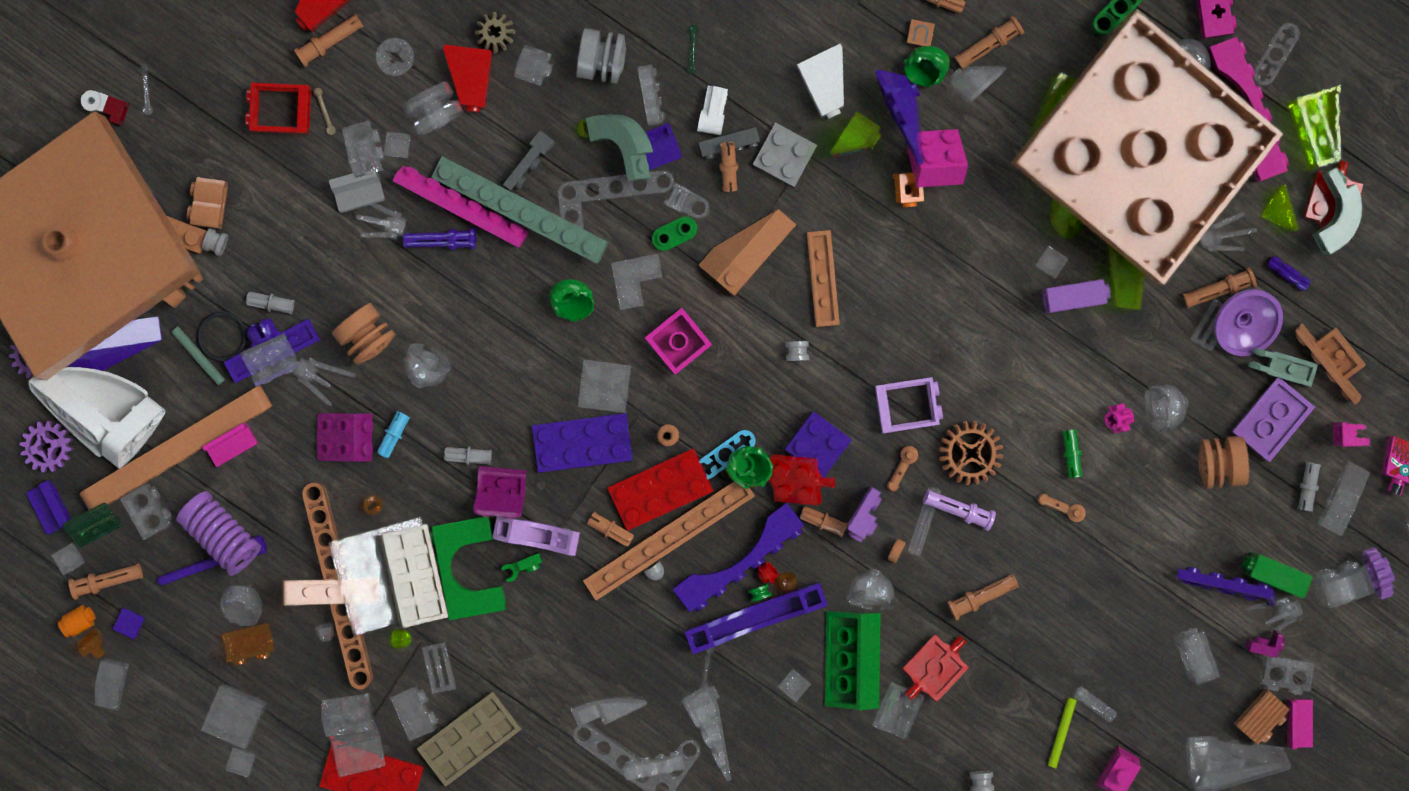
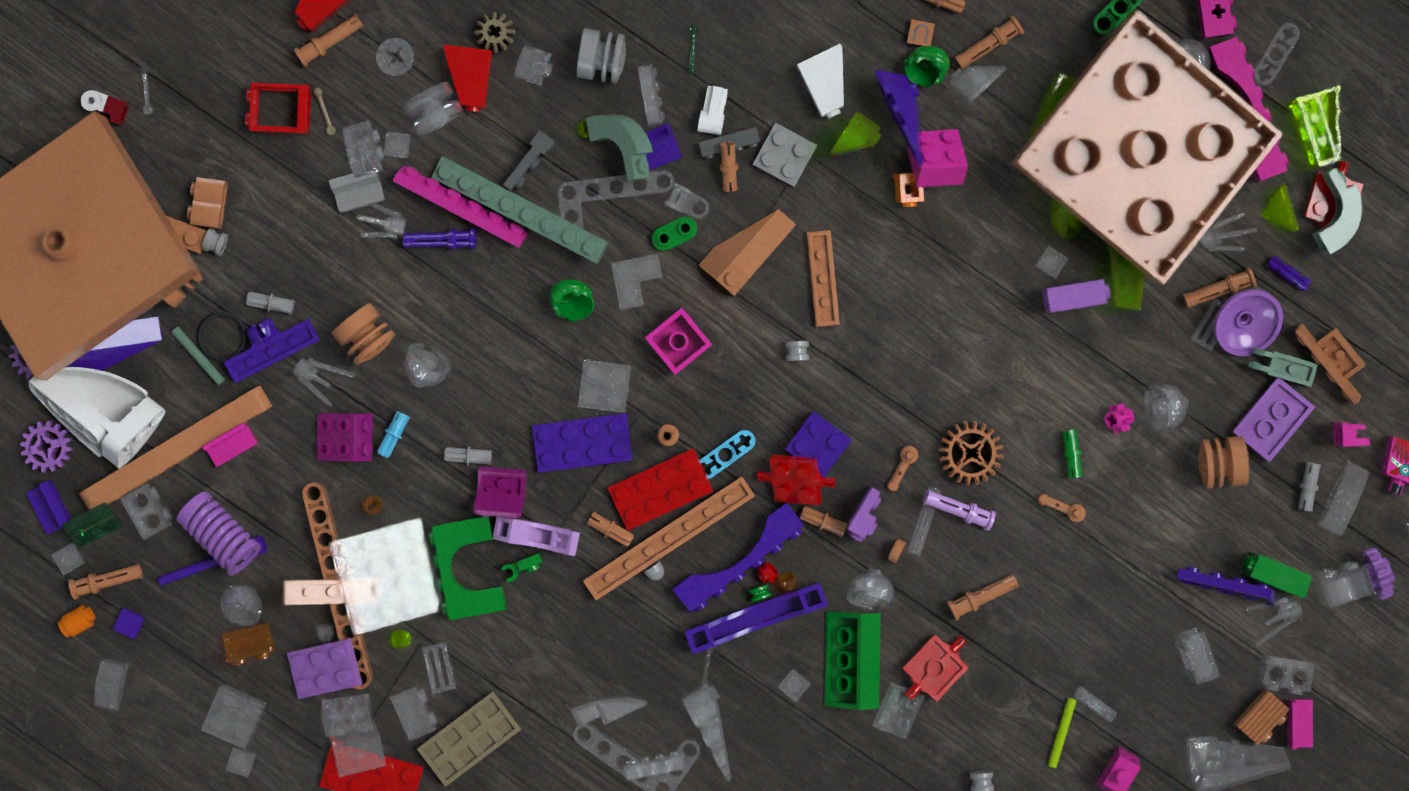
clear orange tile [77,628,105,660] -> none
clear bracket [241,334,299,386] -> none
plate [380,524,448,628] -> none
green hair [726,446,773,489] -> none
lavender window [875,377,943,433] -> none
magenta bracket [1245,630,1285,658] -> none
none -> medium lavender plate [287,638,362,699]

